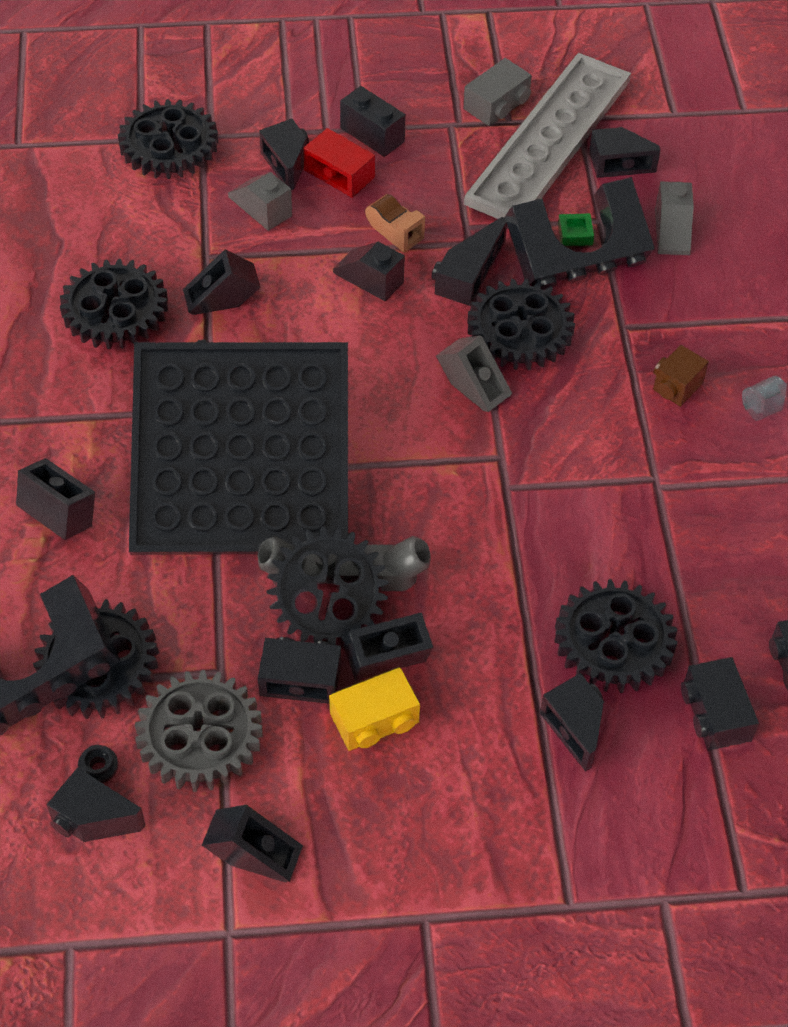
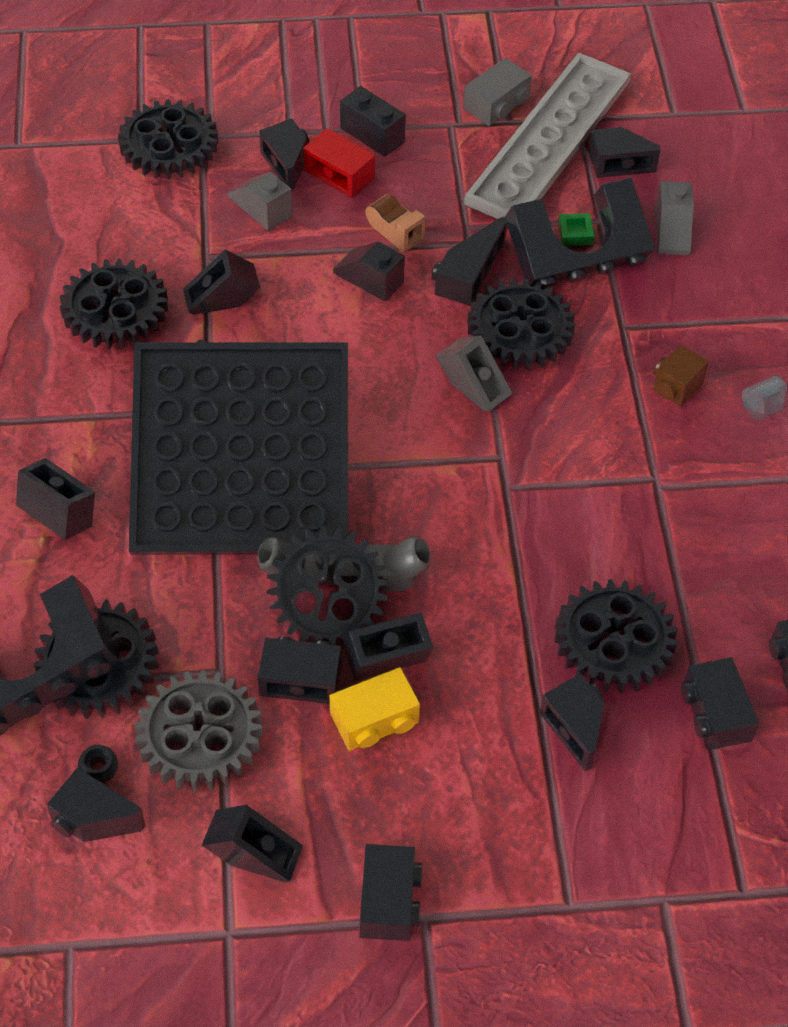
none -> black brick [360,844,422,941]

